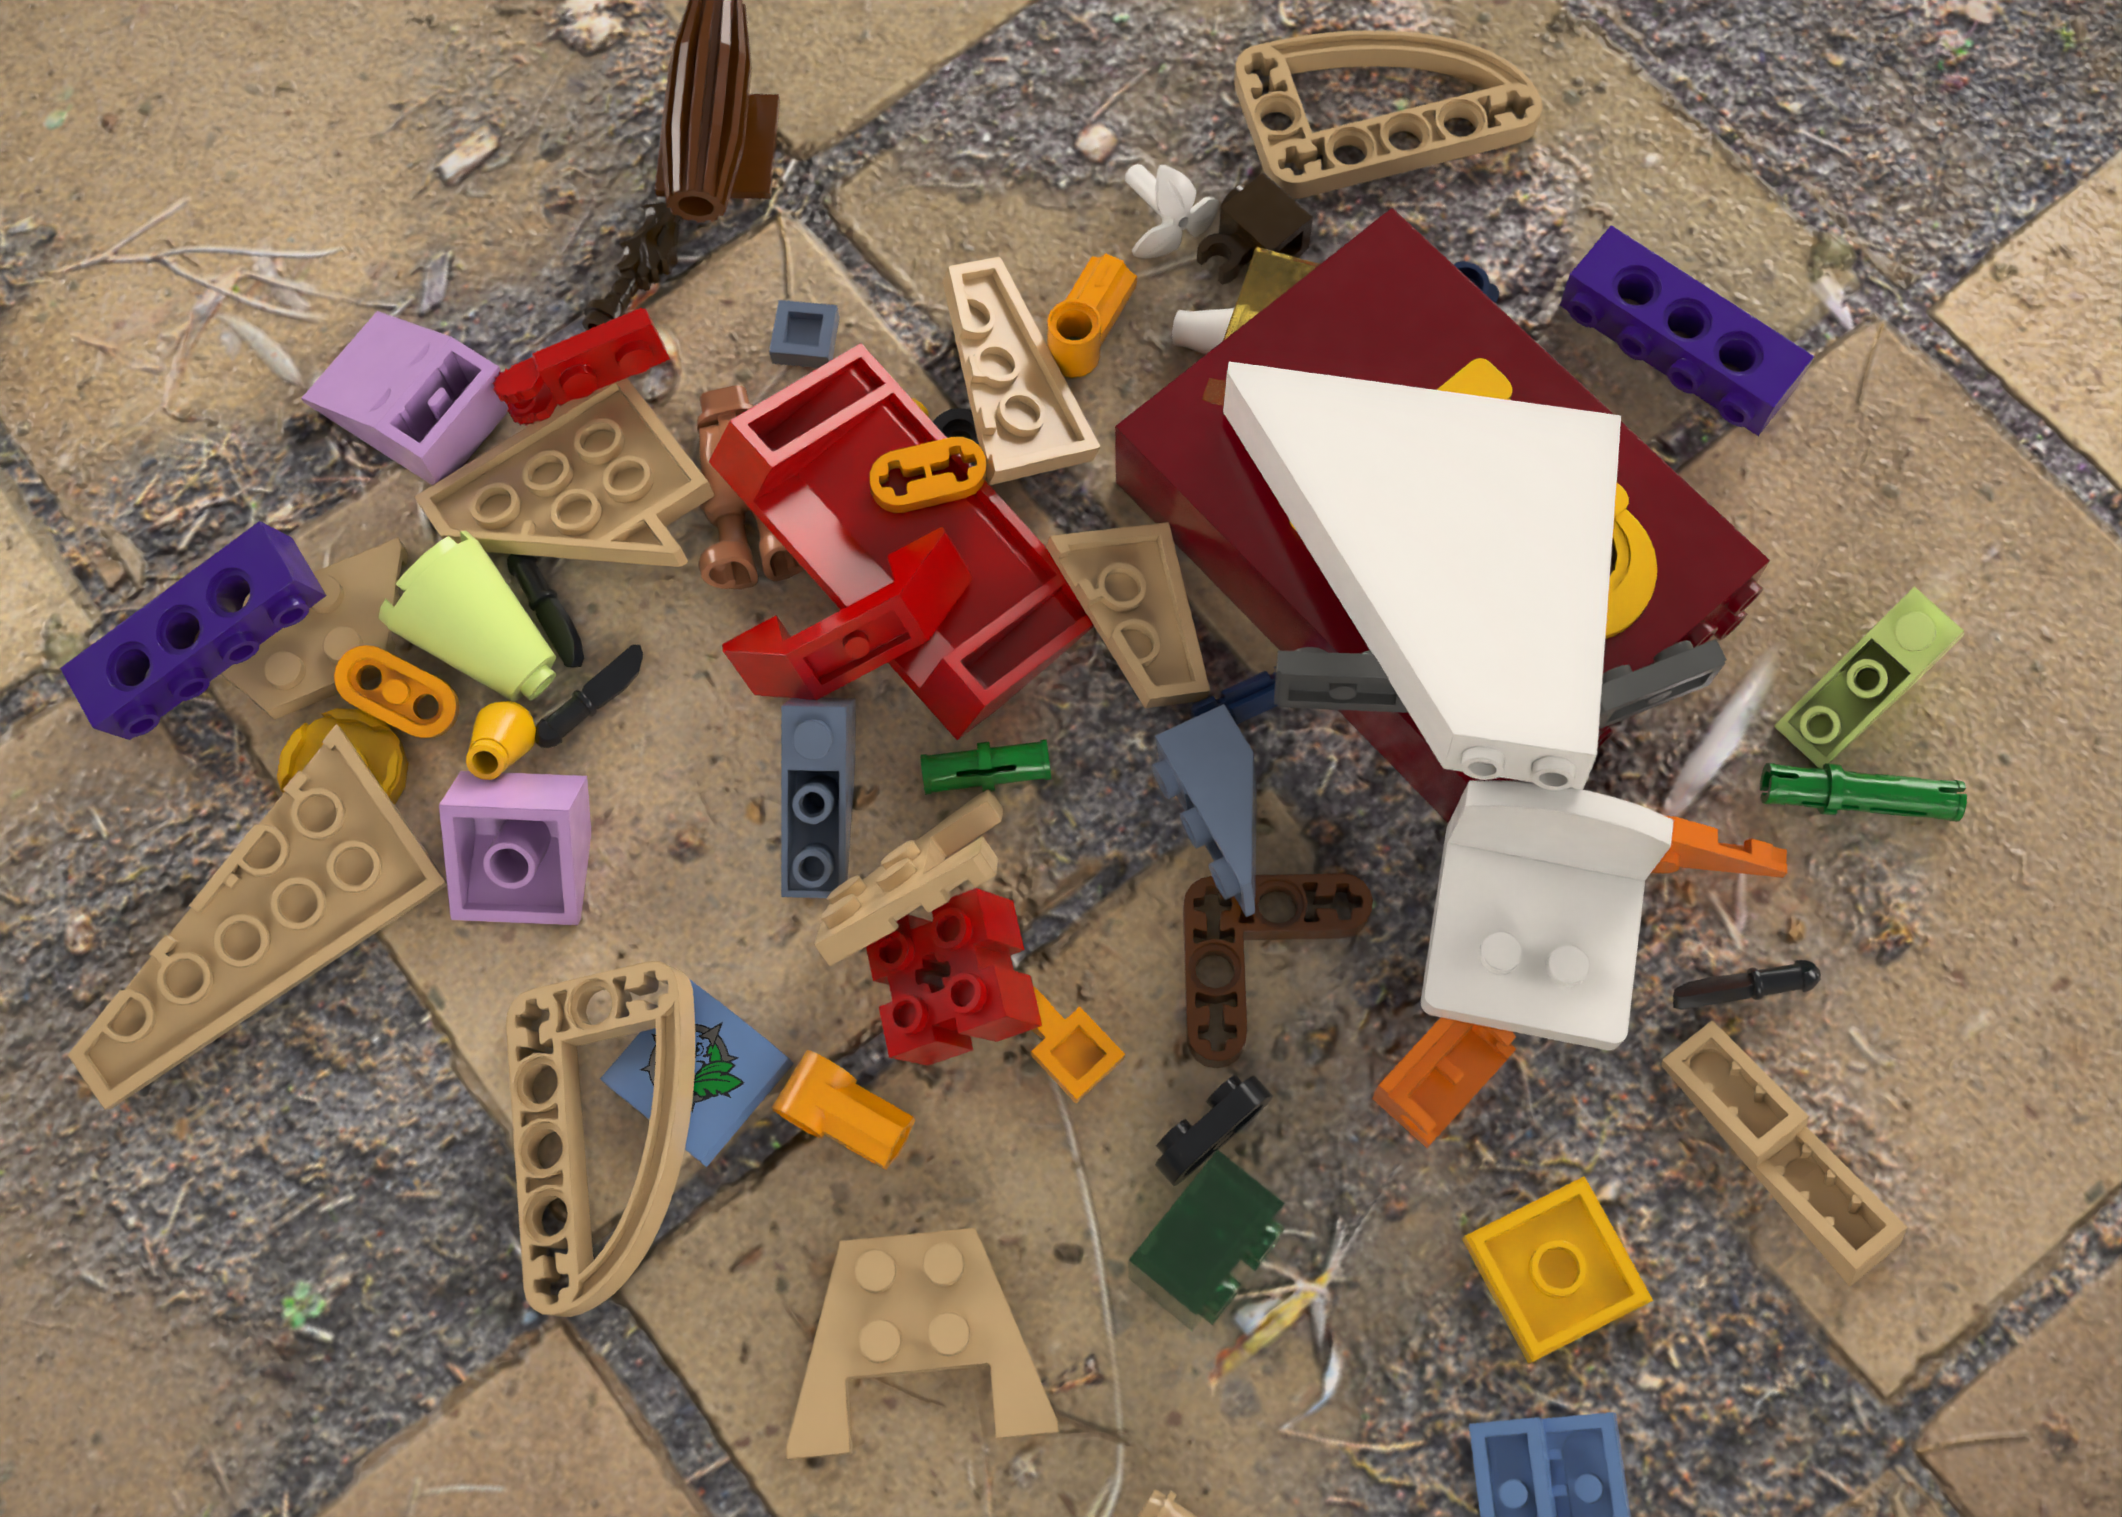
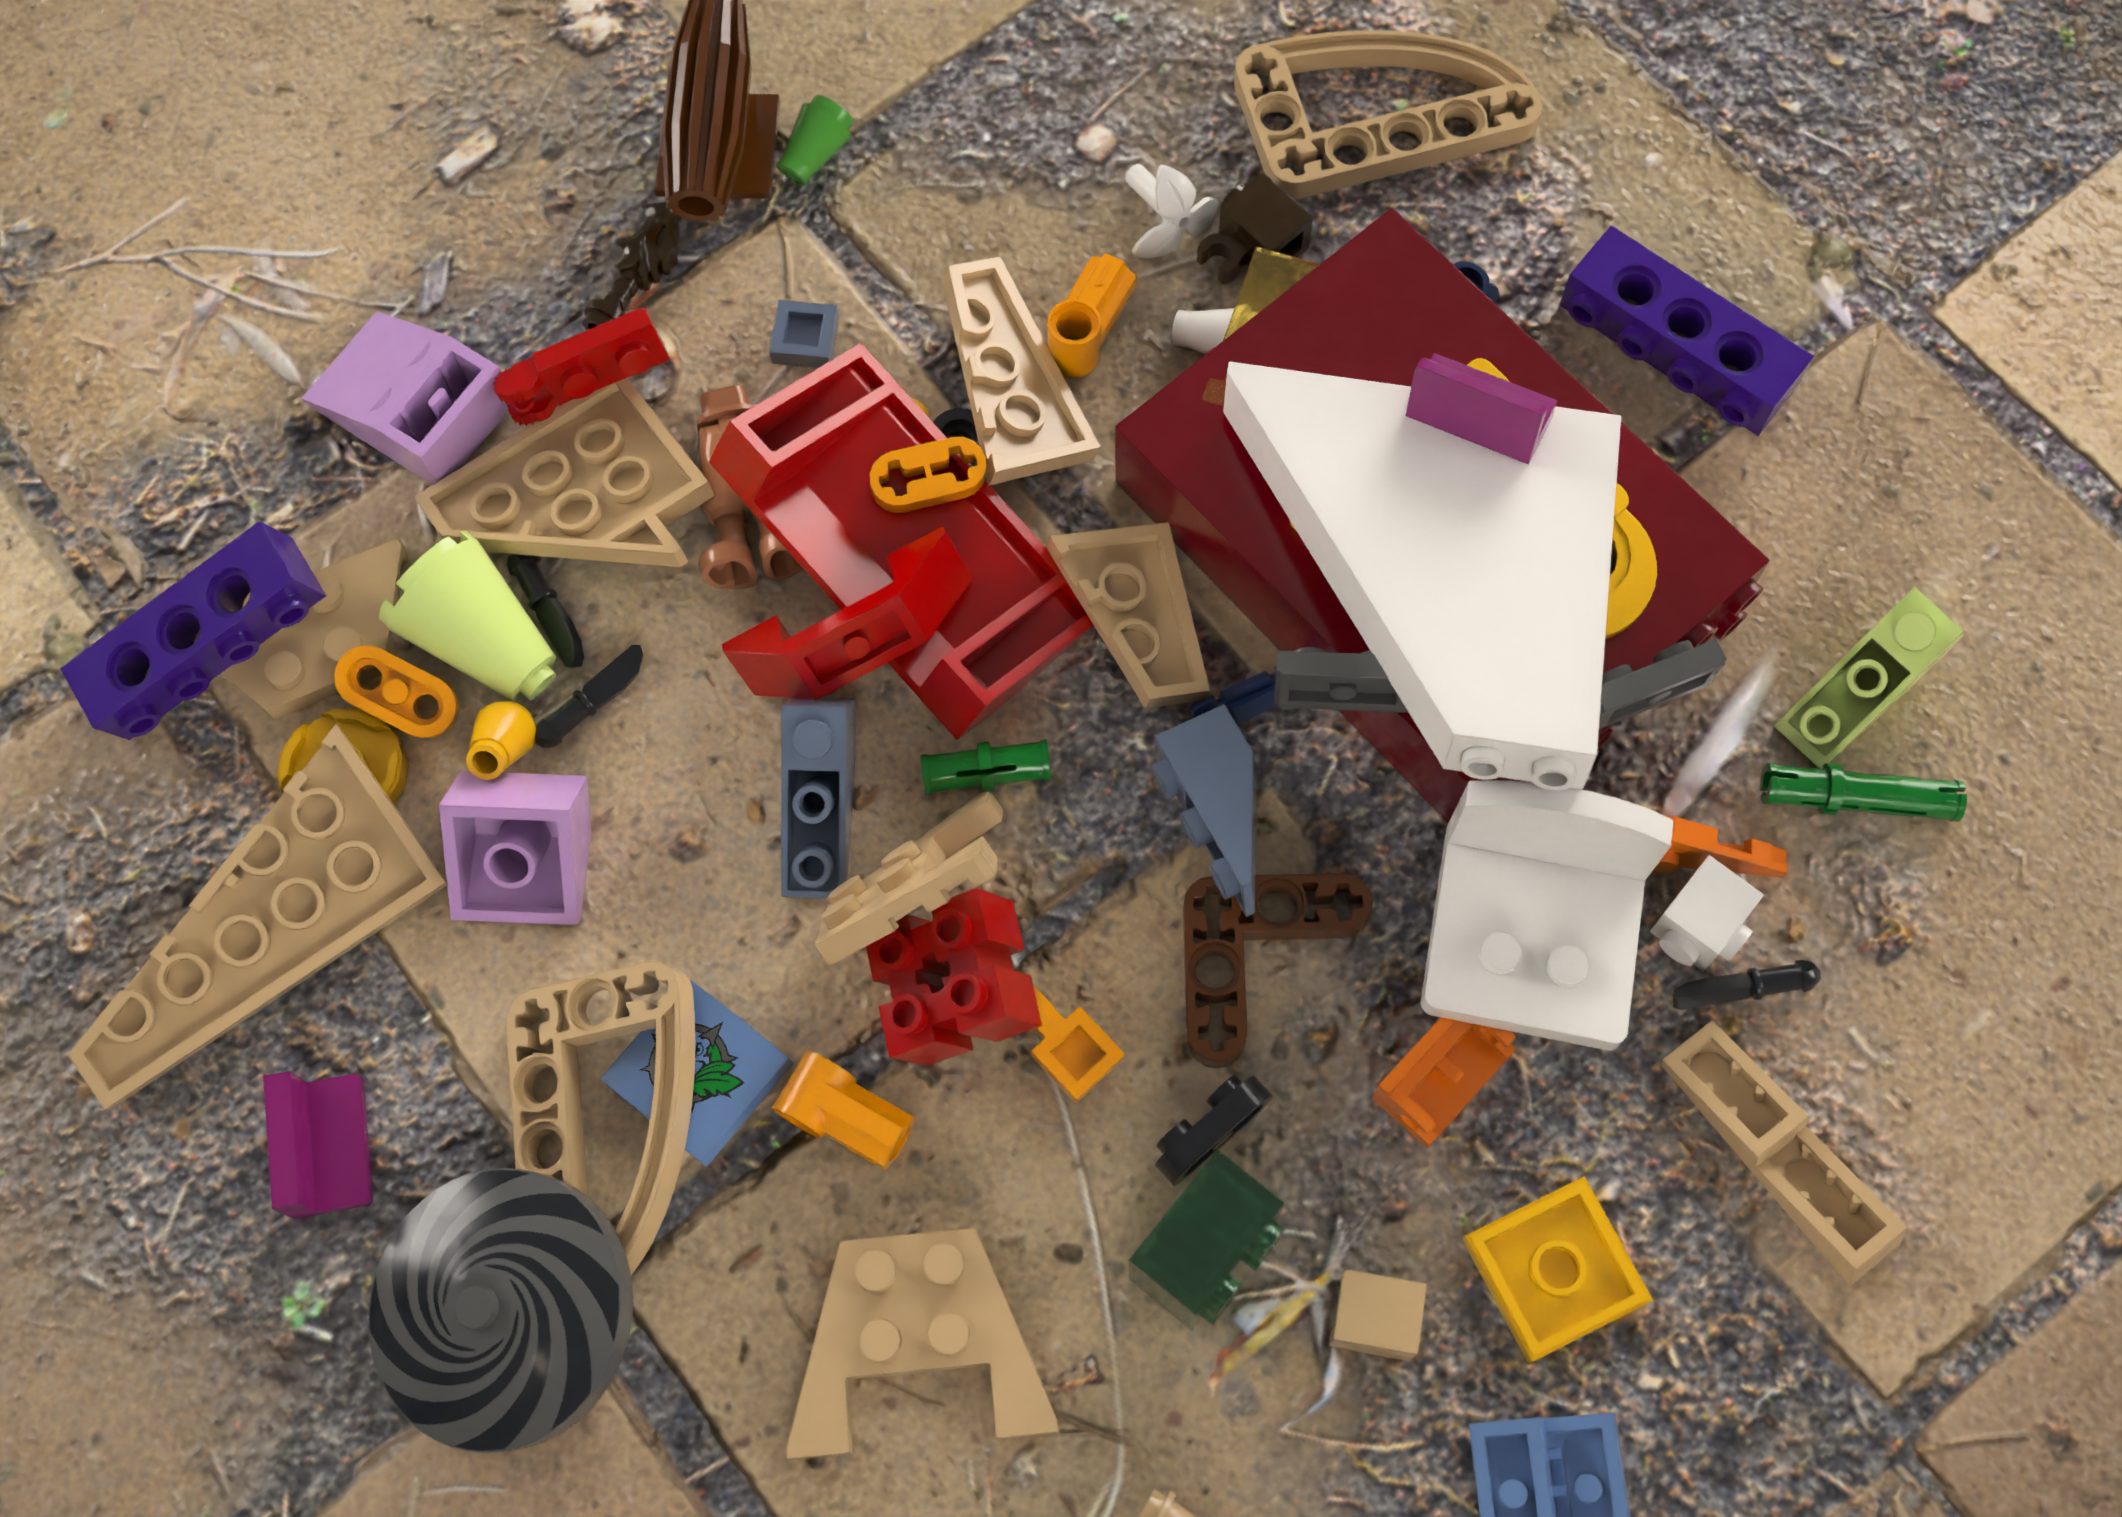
none -> magenta panel [263,1071,373,1219]
none -> dish [368,1168,633,1453]
none -> bright green cone [776,95,854,186]
none -> tan panel [1329,1270,1427,1361]
none -> magenta panel [1405,353,1558,465]
none -> white brick [1649,855,1764,972]

